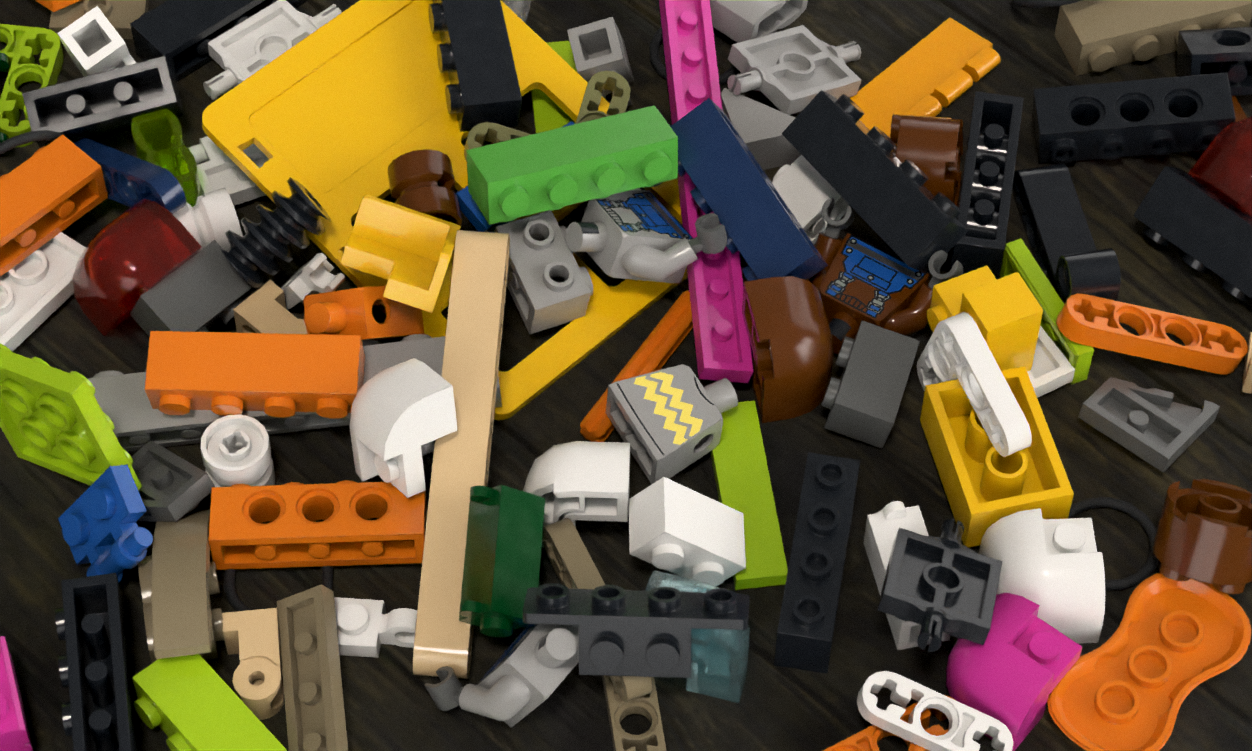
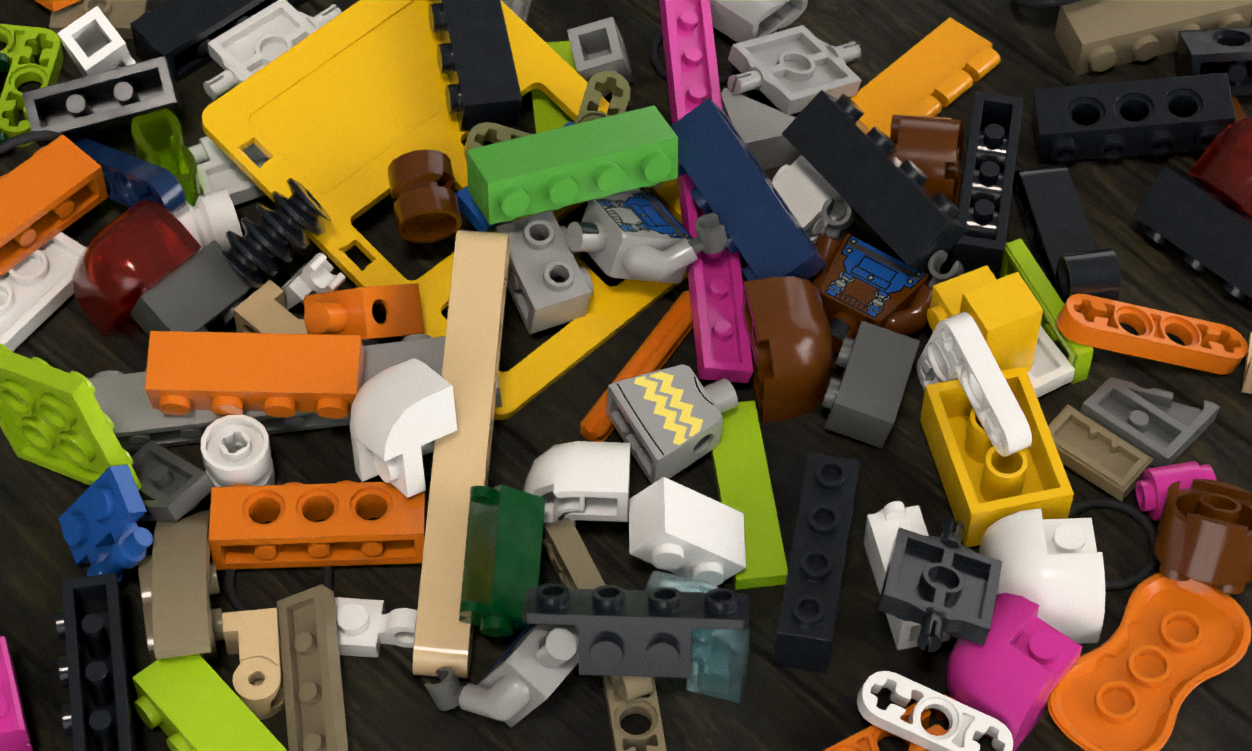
yellow panel [340,195,461,313] -> none
none -> dark tan plate [1048,404,1154,502]
none -> dark pink brick [1135,461,1217,521]

